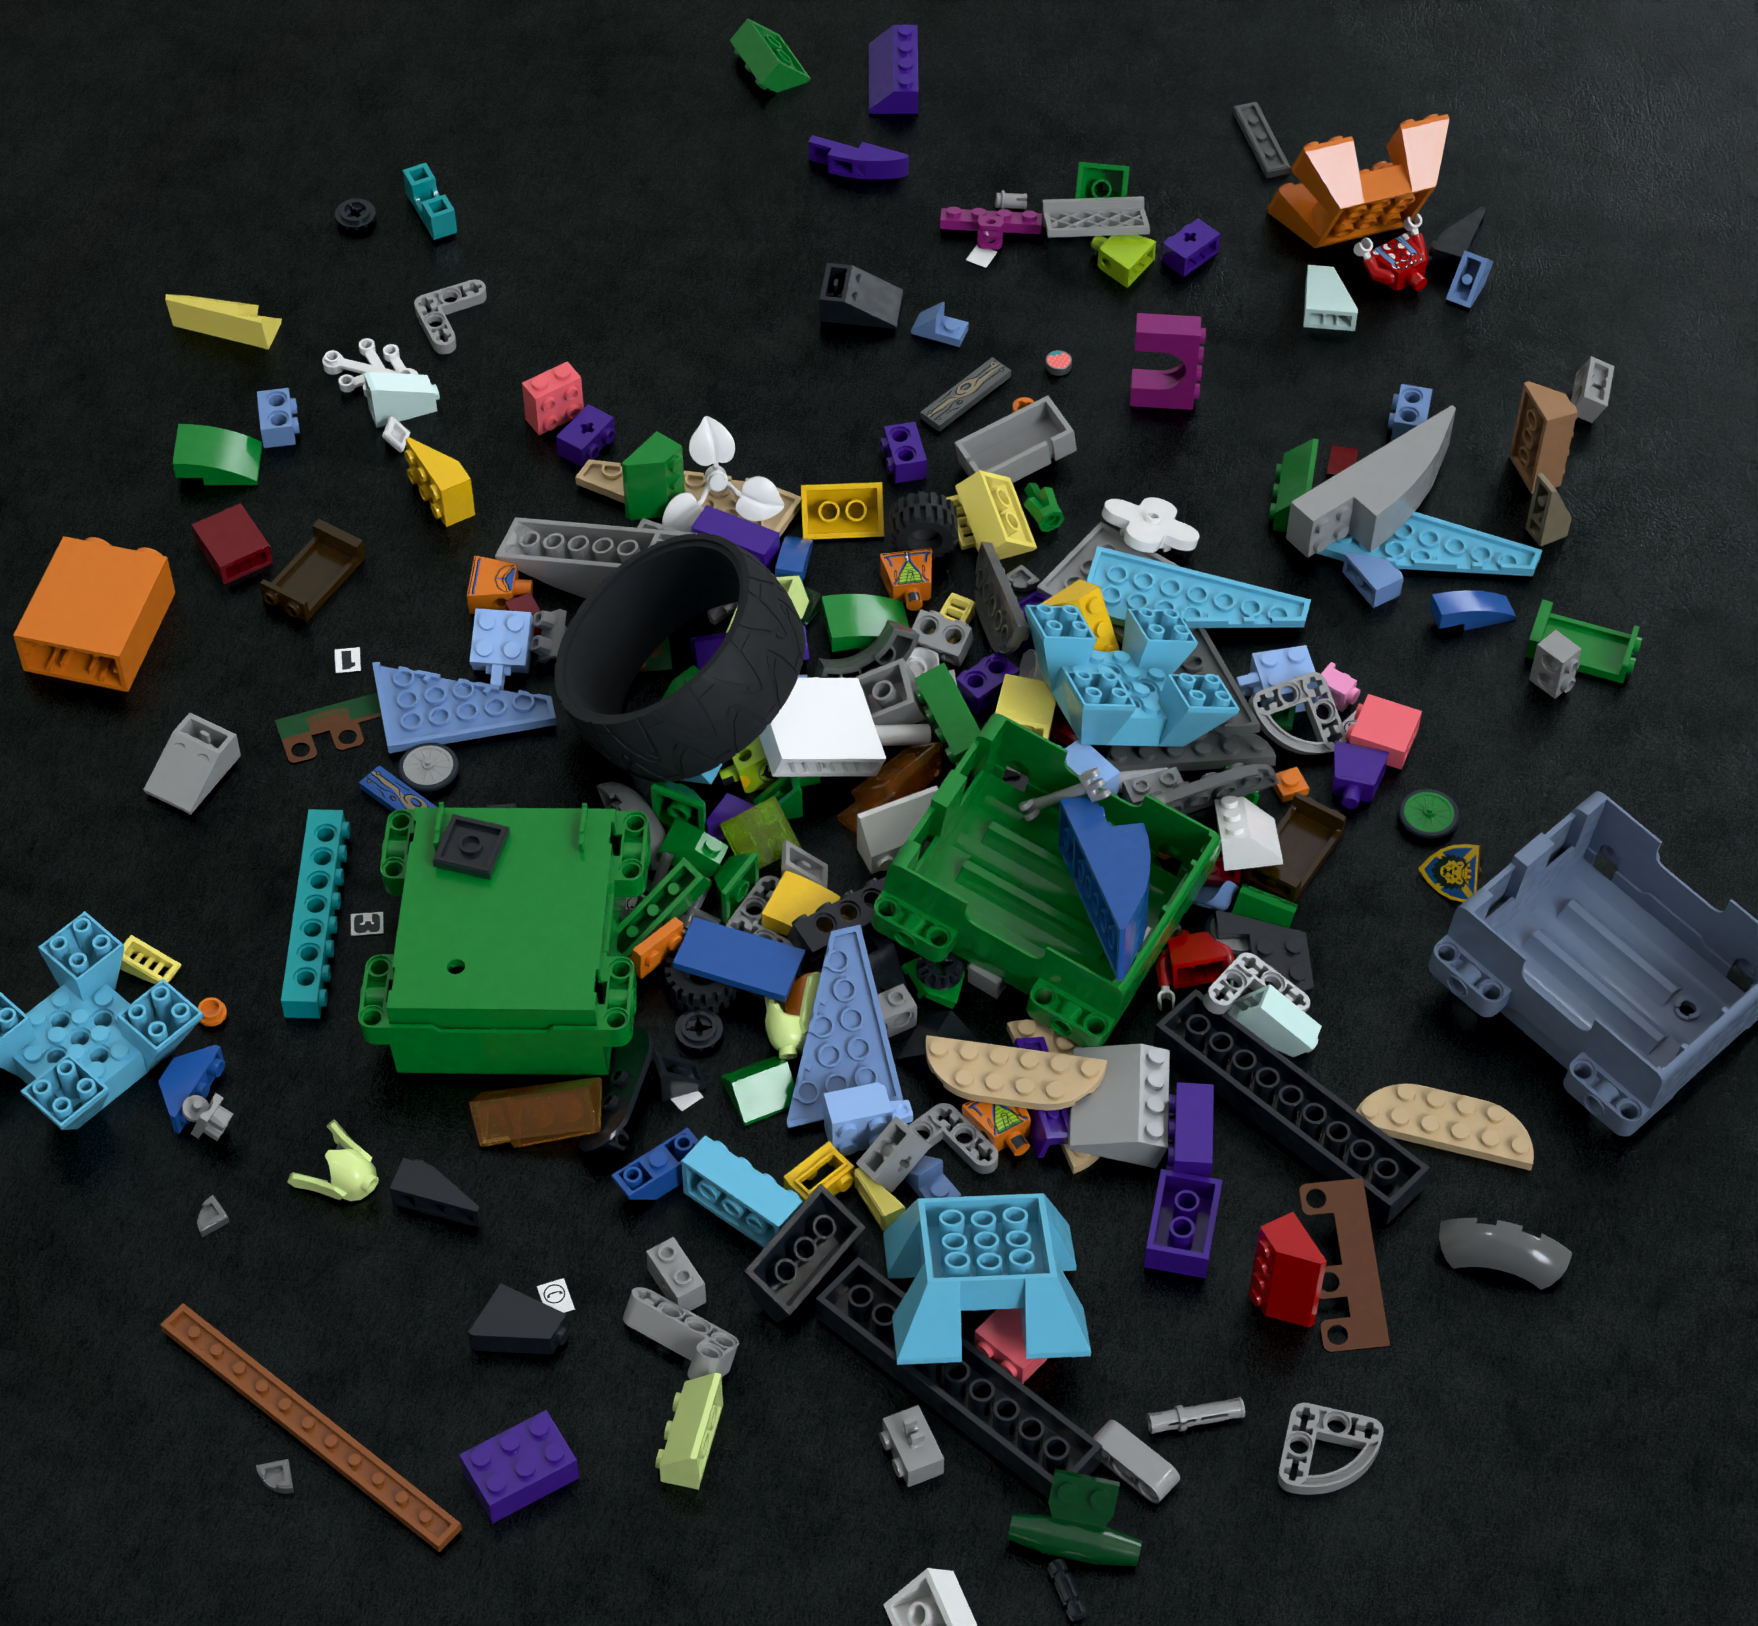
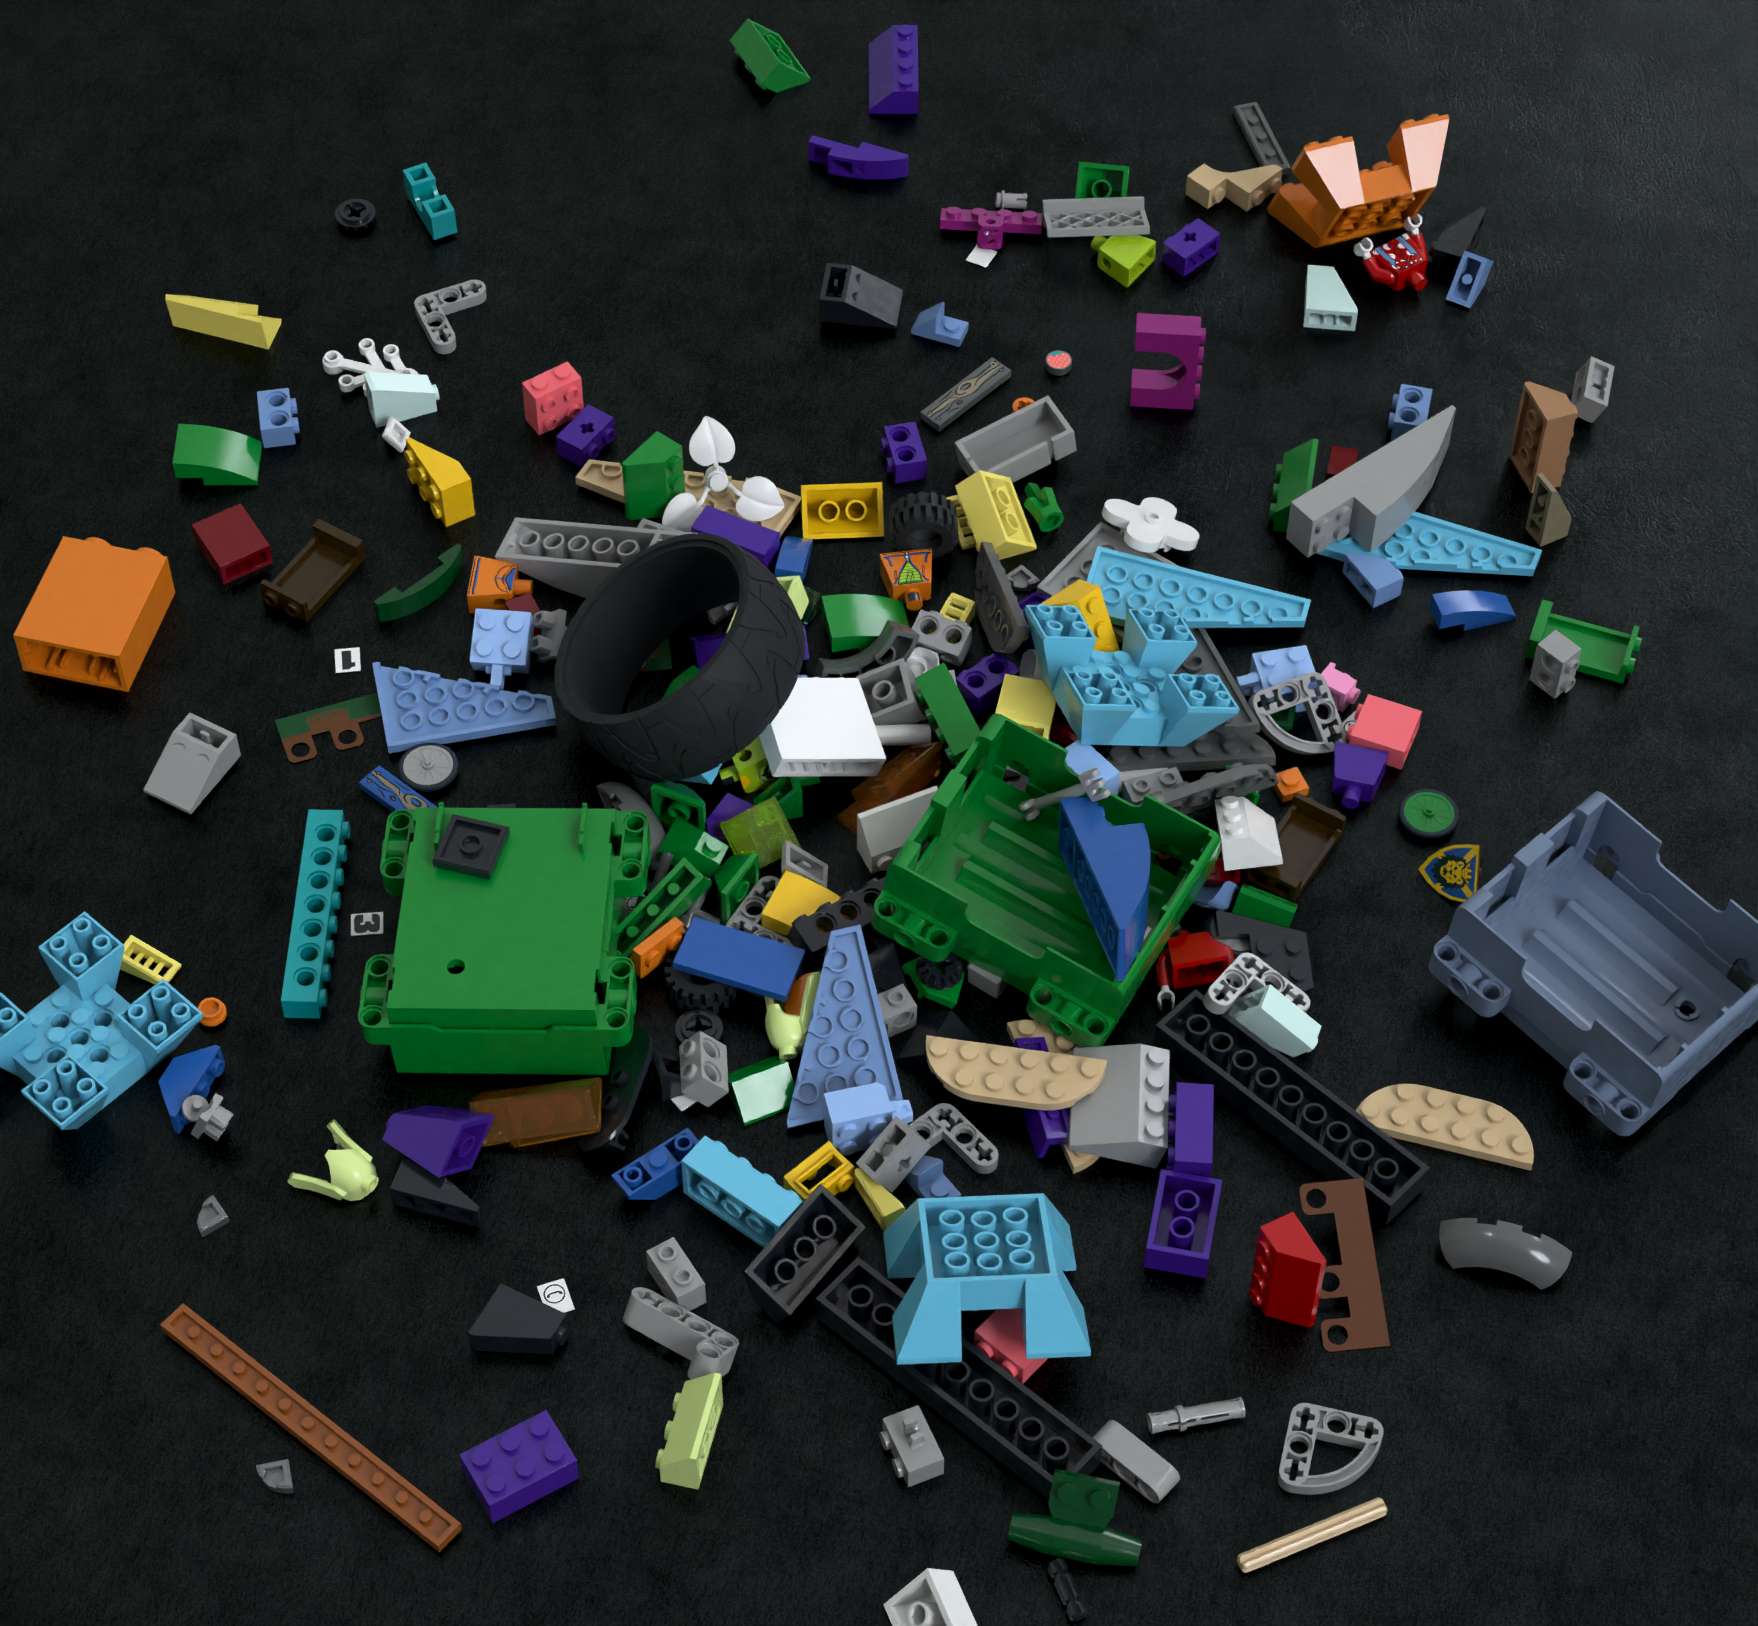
orange torso [962,1100,1031,1156] -> none
none -> dark green slope [374,543,464,622]
none -> dark purple slope [382,1105,495,1178]
none -> light grey brick [679,1031,729,1107]
none -> tan arch [1185,164,1282,211]
none -> tan axle [1237,1497,1387,1573]

